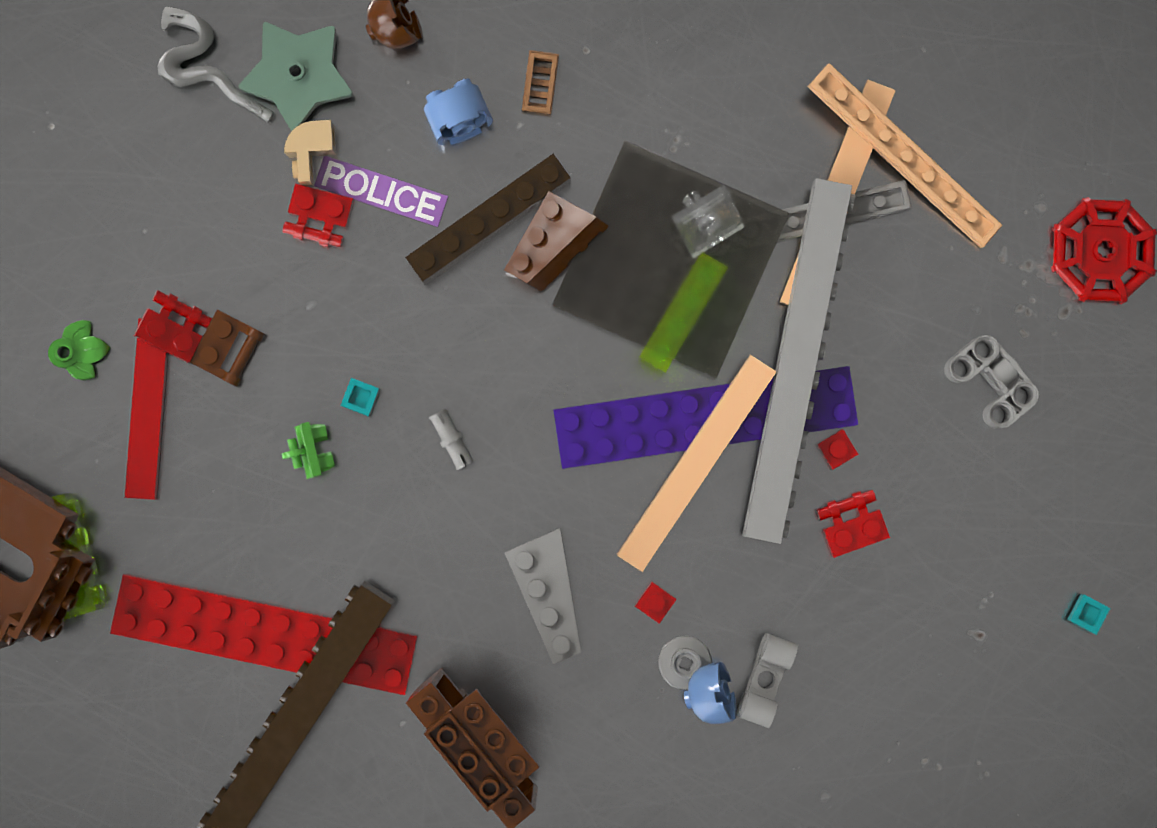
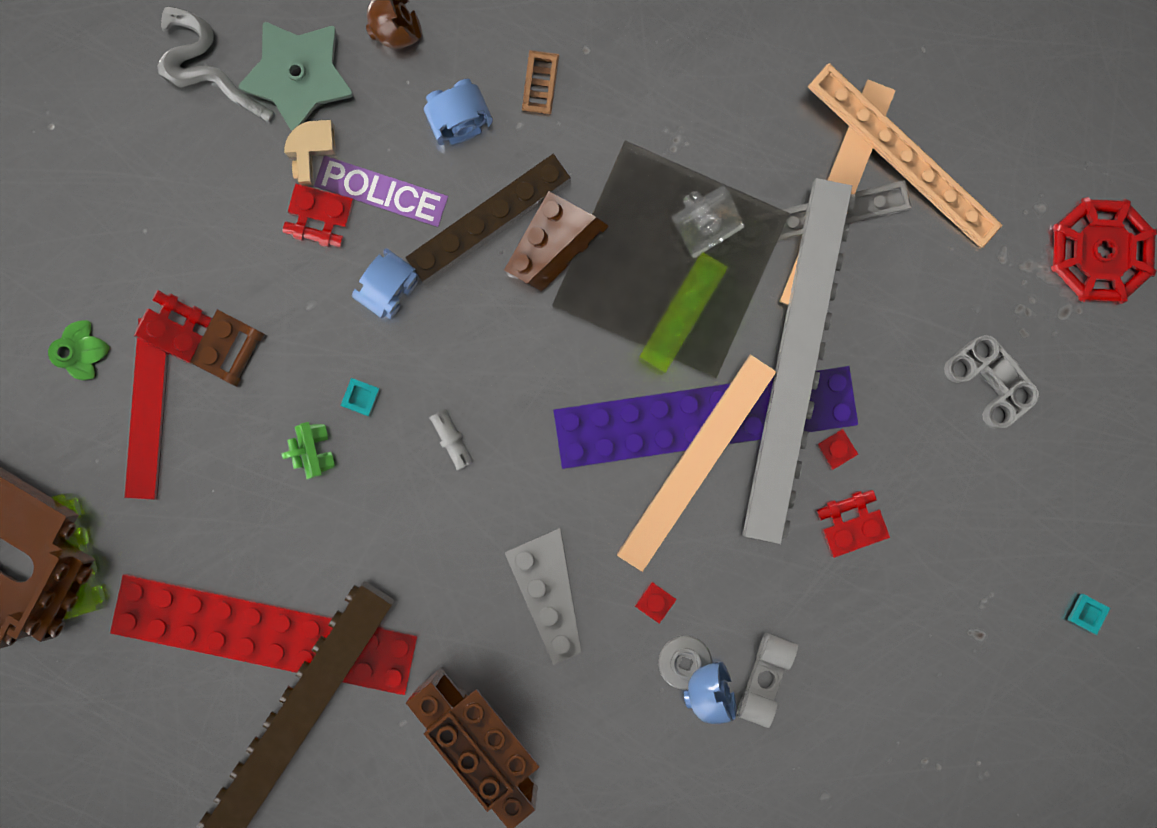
none -> medium blue brick [352,248,418,319]

